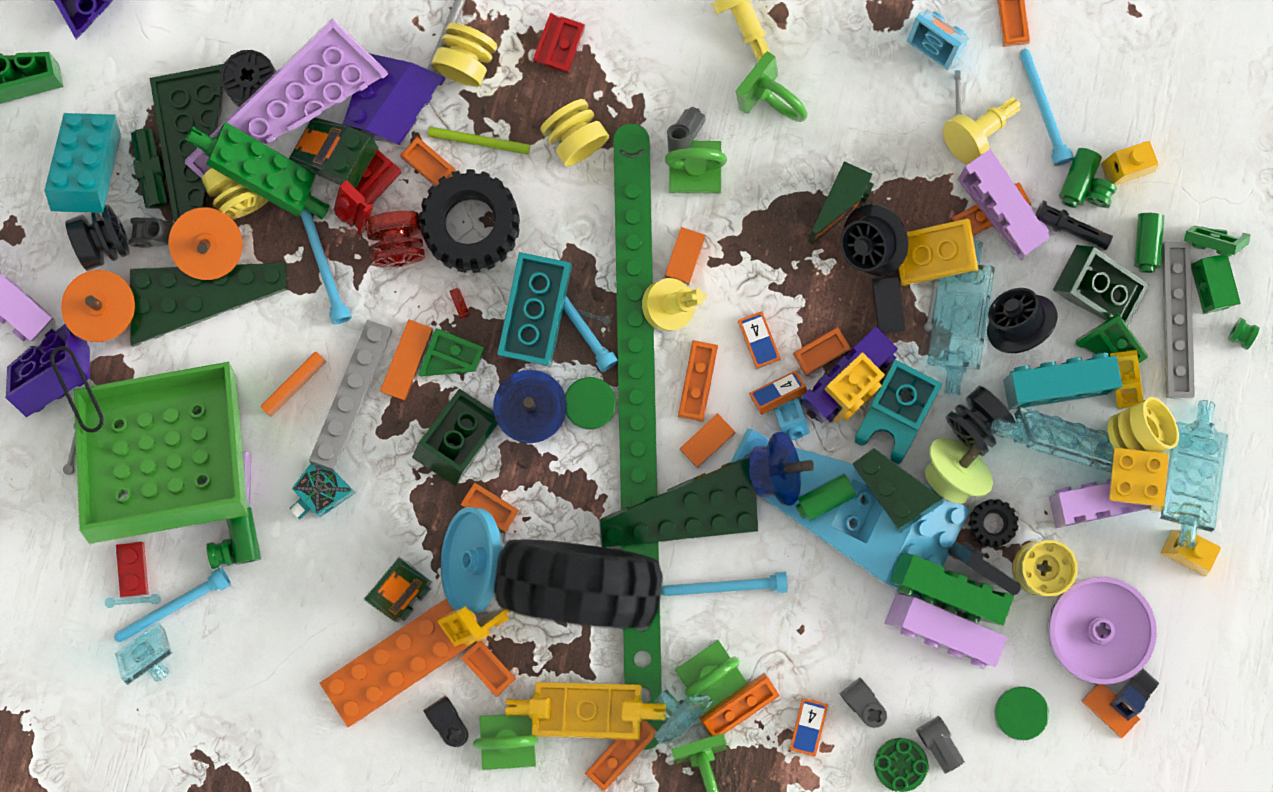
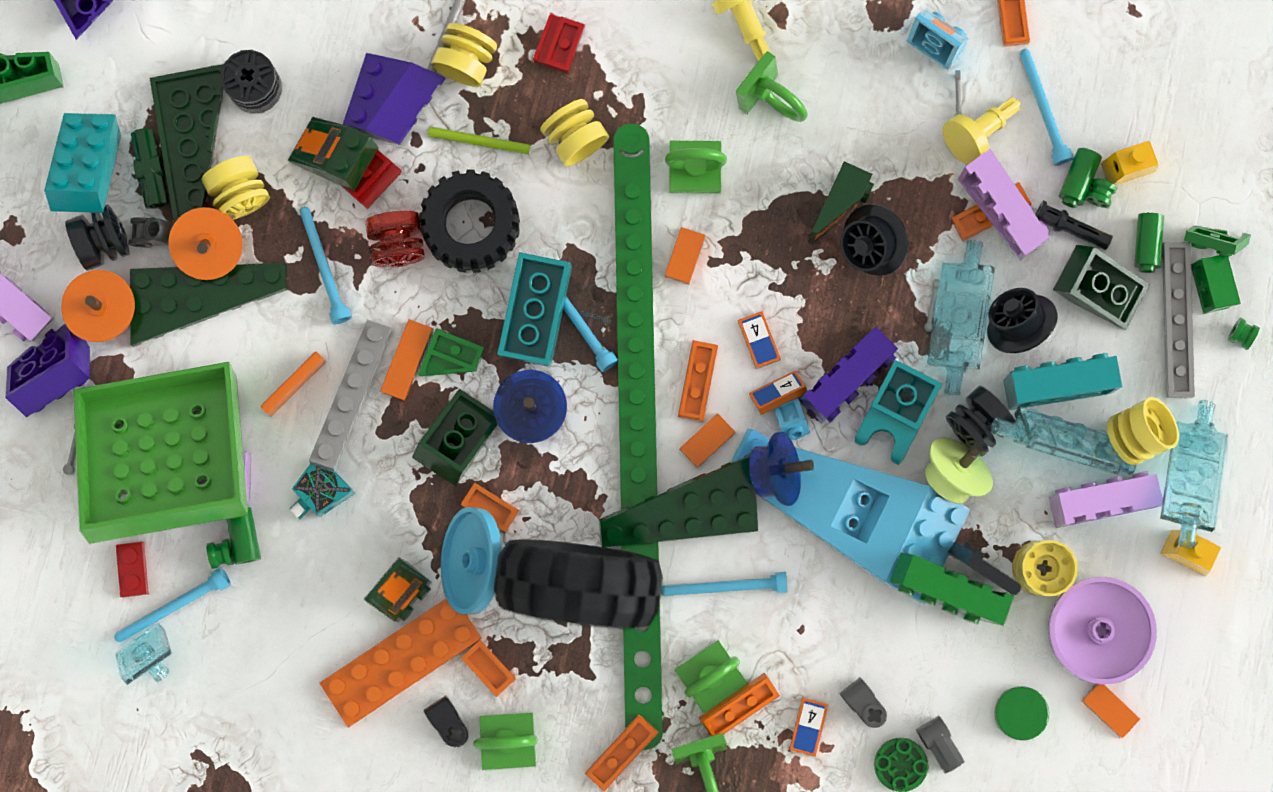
black piece [50,346,104,433] -> none
clear light blue hinge [105,594,161,608] -> none
lavender wing [185,18,388,178] -> none
green plate [185,122,330,219] -> none
red plate [333,180,373,235] -> none
orange tile [400,137,456,187] -> none
yellow bracket [437,606,510,647] -> none
clear red tile [449,288,469,319] -> none
yellow plate [505,682,667,740] -> none
green tile [564,377,616,430] -> none
light yellow piece [642,278,707,331] -> none
clear light blue tile [654,690,713,744] -> none
dark grey piece [667,107,705,153] -> none
orange tile [793,327,851,376] -> none
green brick [795,473,857,521] -> none
yellow bracket [824,352,885,424] -> none
dark green wedge [852,448,944,533] -> none
black slope [872,276,905,333] -> none
lavender wedge [885,594,1007,669] -> none
yellow tile [899,218,978,286] -> none
black tyre [968,499,1019,548] -> none
green wing [1075,313,1148,363] -> none
yellow bracket [1109,448,1169,512] -> none
yellow slope [1110,350,1144,409] -> none
leg [1110,668,1159,720] -> none

